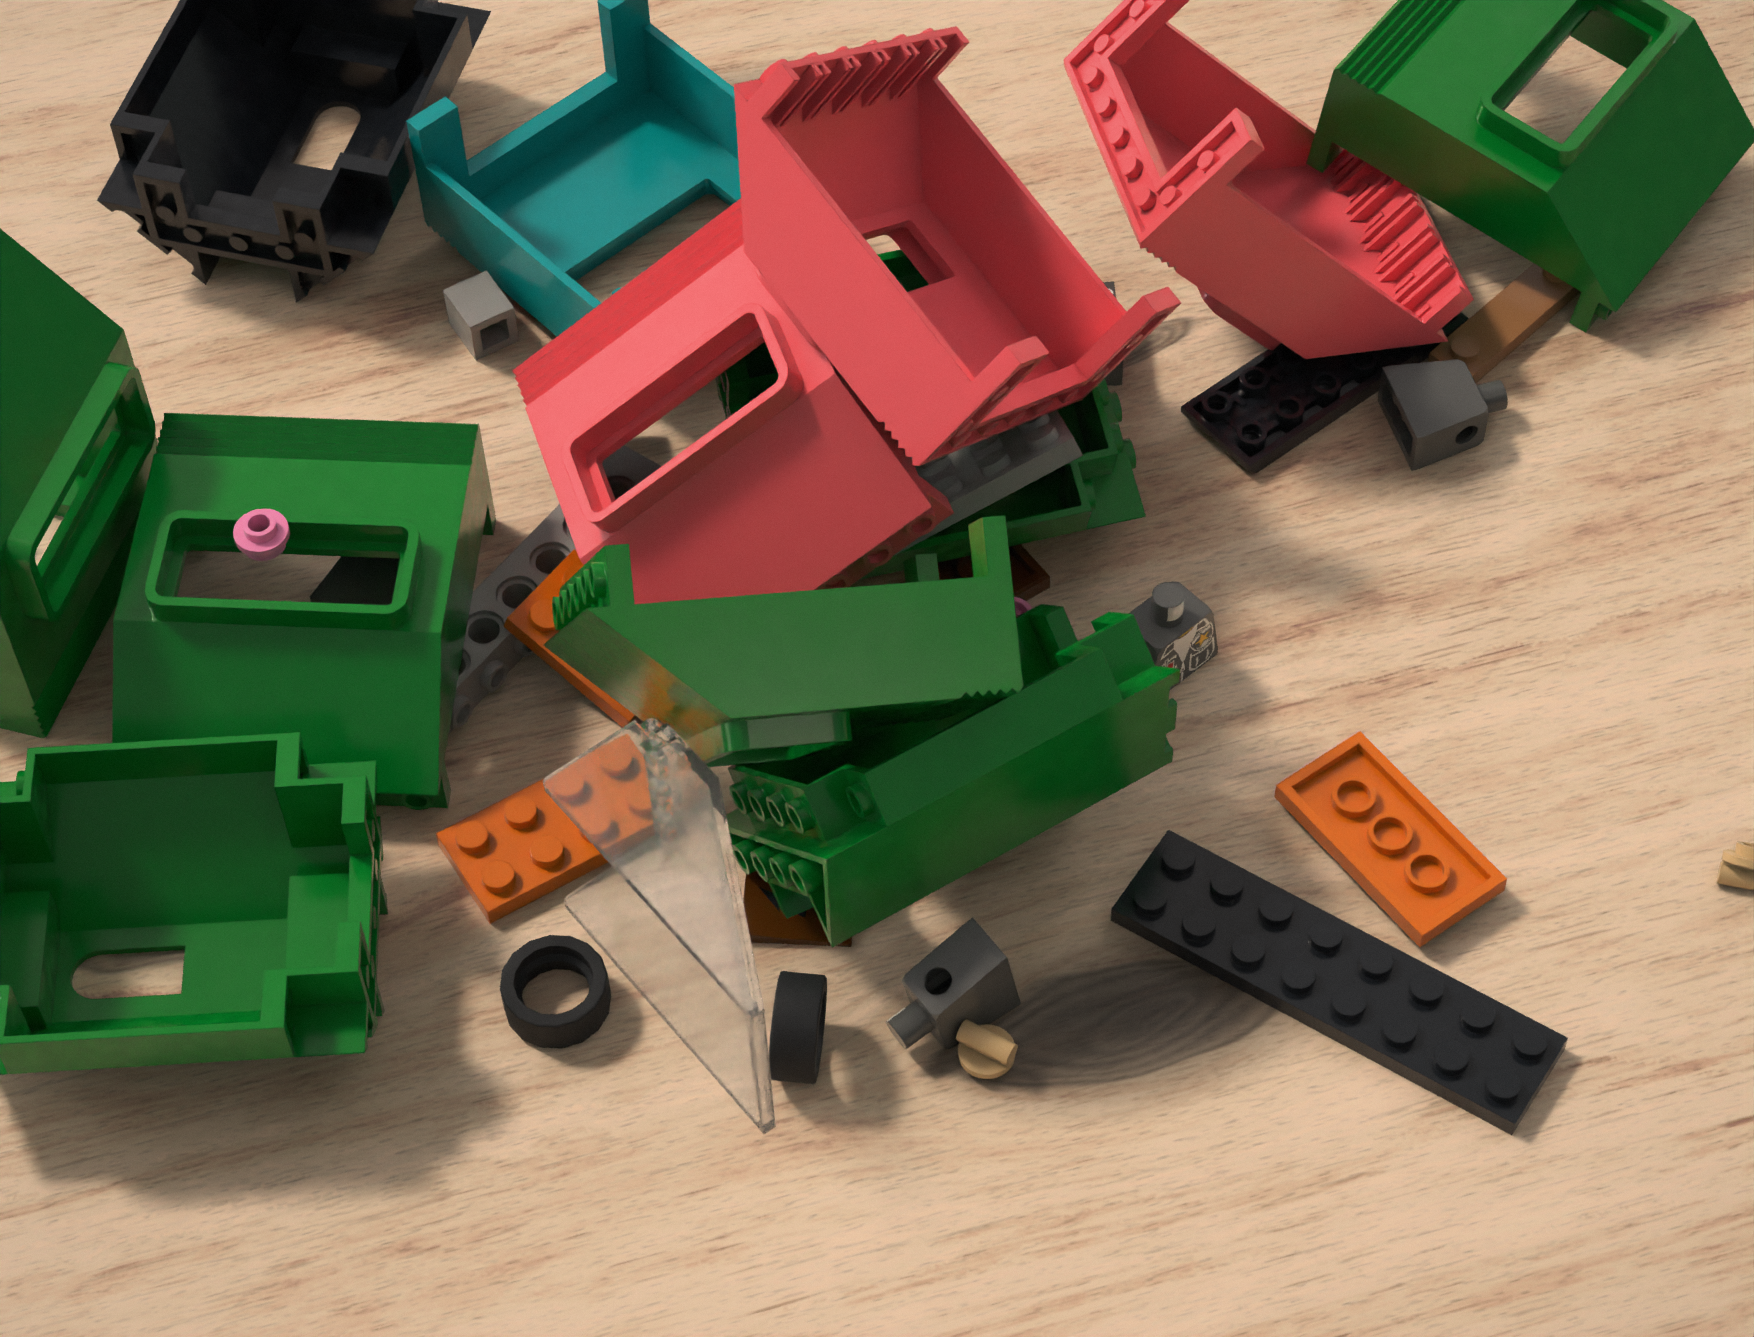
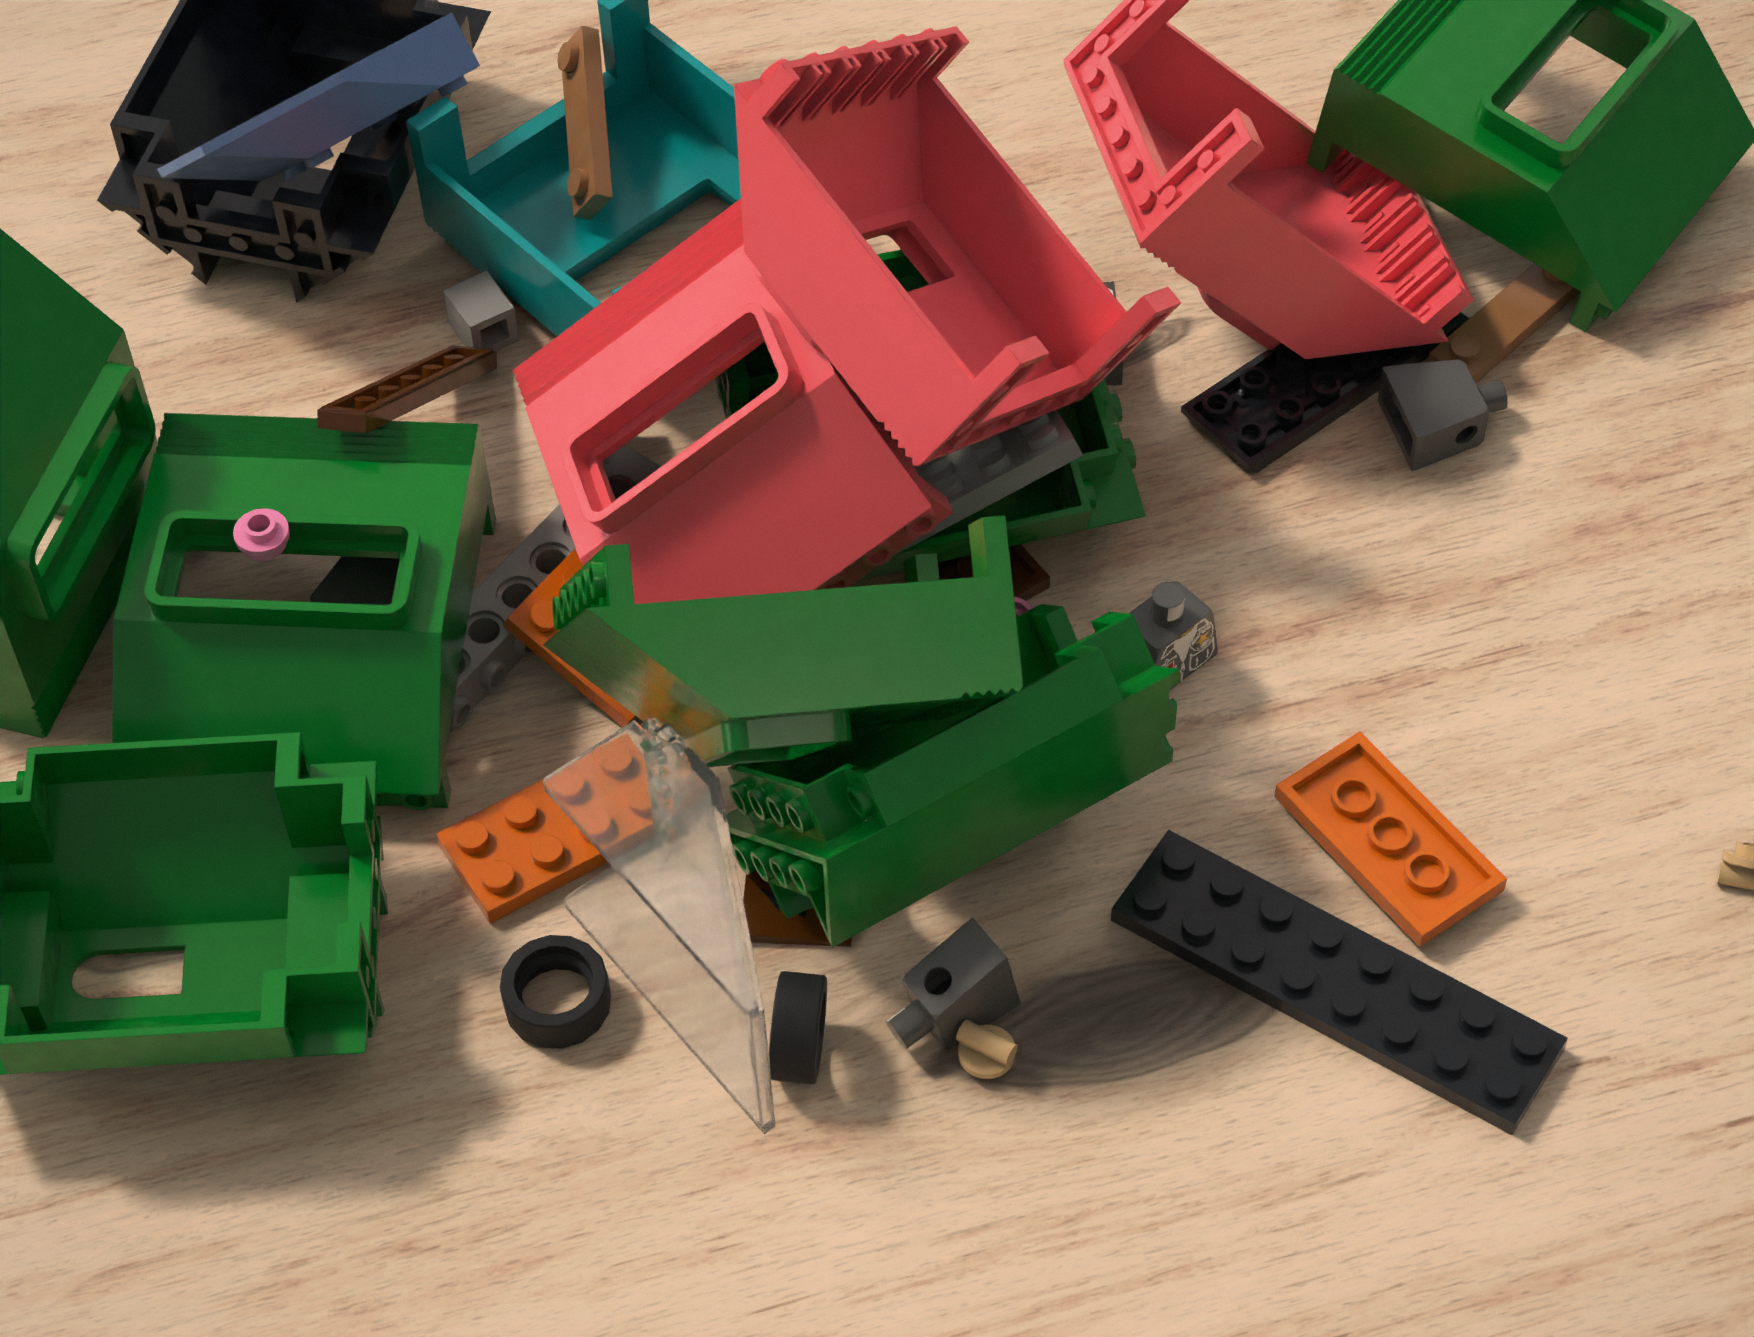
none -> medium blue wedge [157,13,480,181]
none -> reddish brown tile [317,345,497,433]
none -> medium nougat plate [557,26,613,220]

